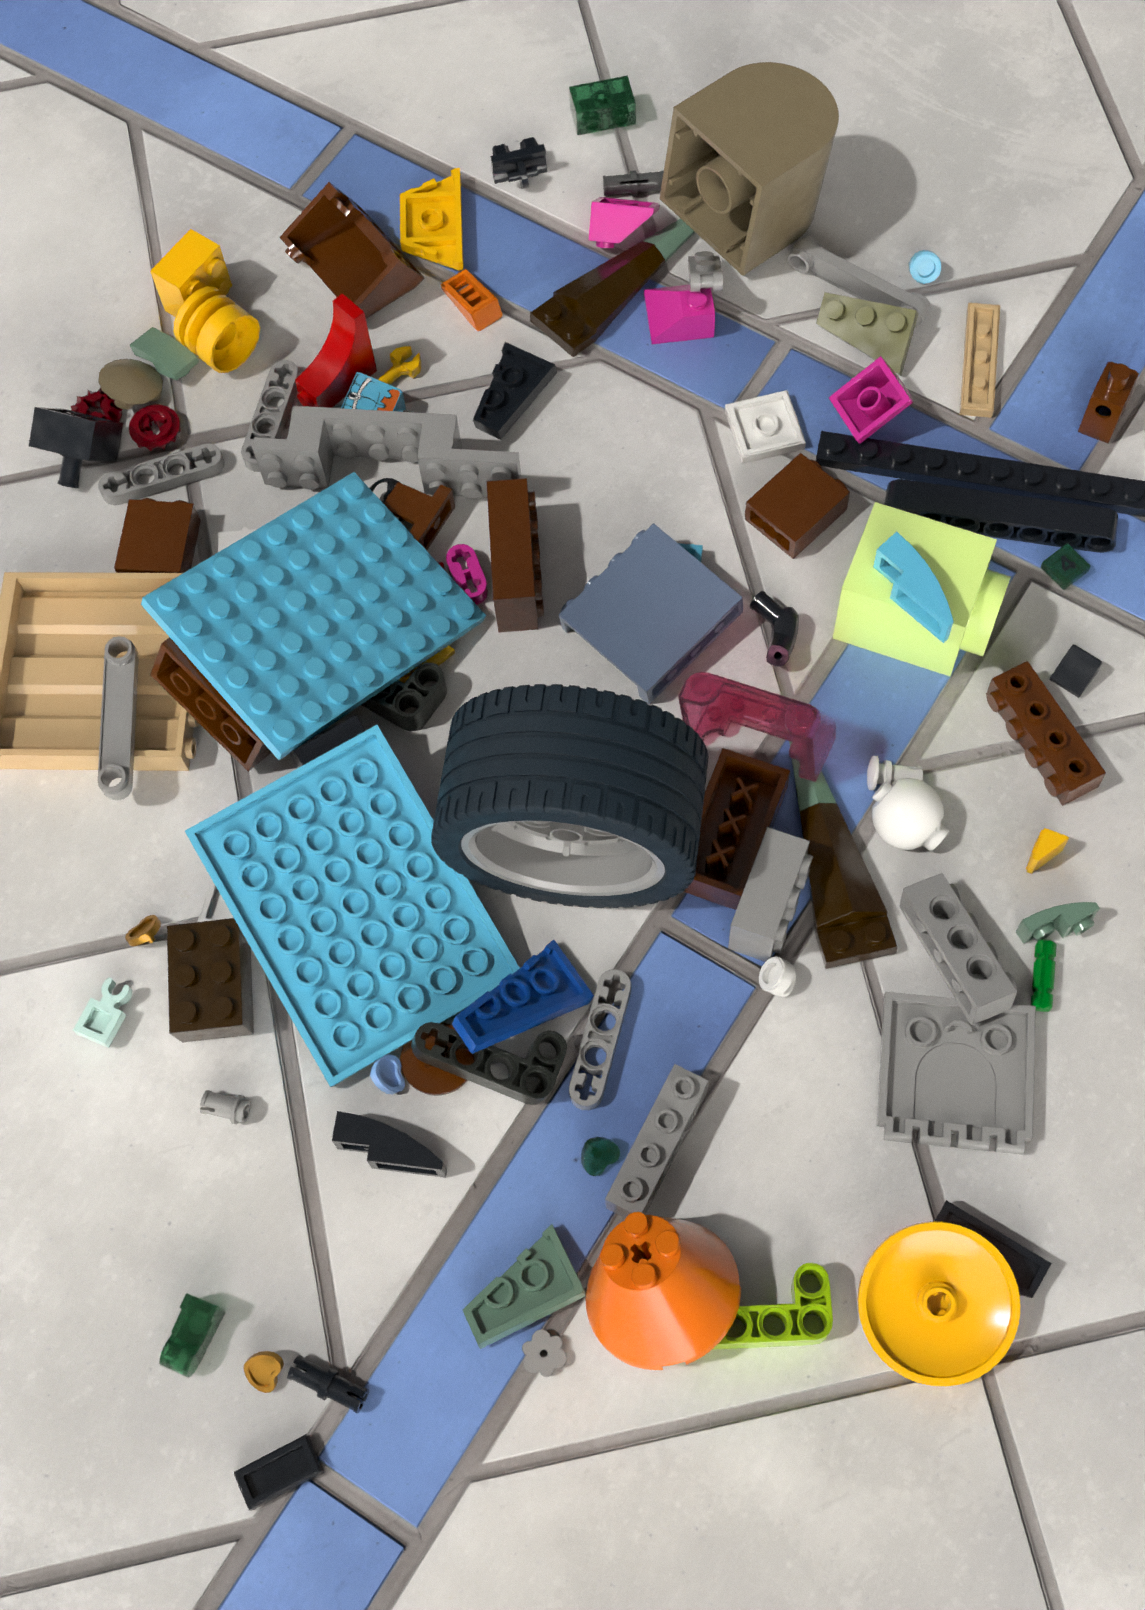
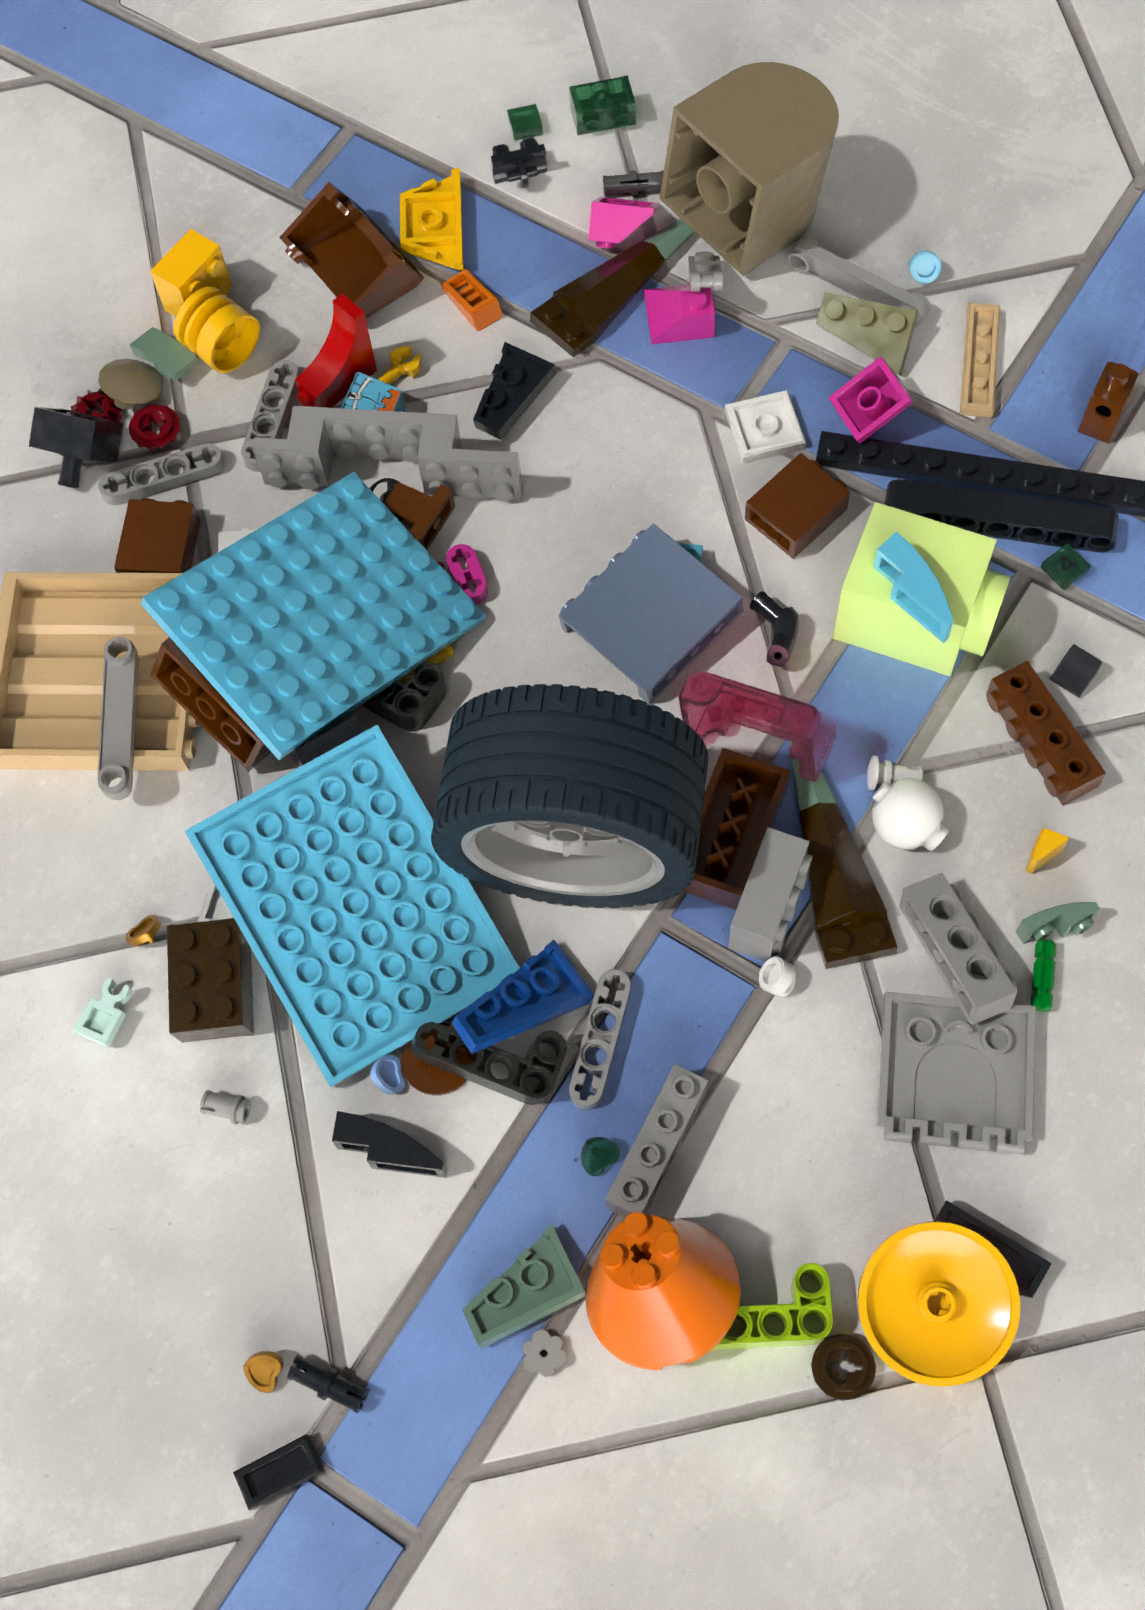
clear green leg [159,1293,226,1378] -> none
reddish brown brick [486,478,544,633] -> none
none -> clear green tile [507,104,543,141]
none -> dark brown gear [811,1334,876,1401]

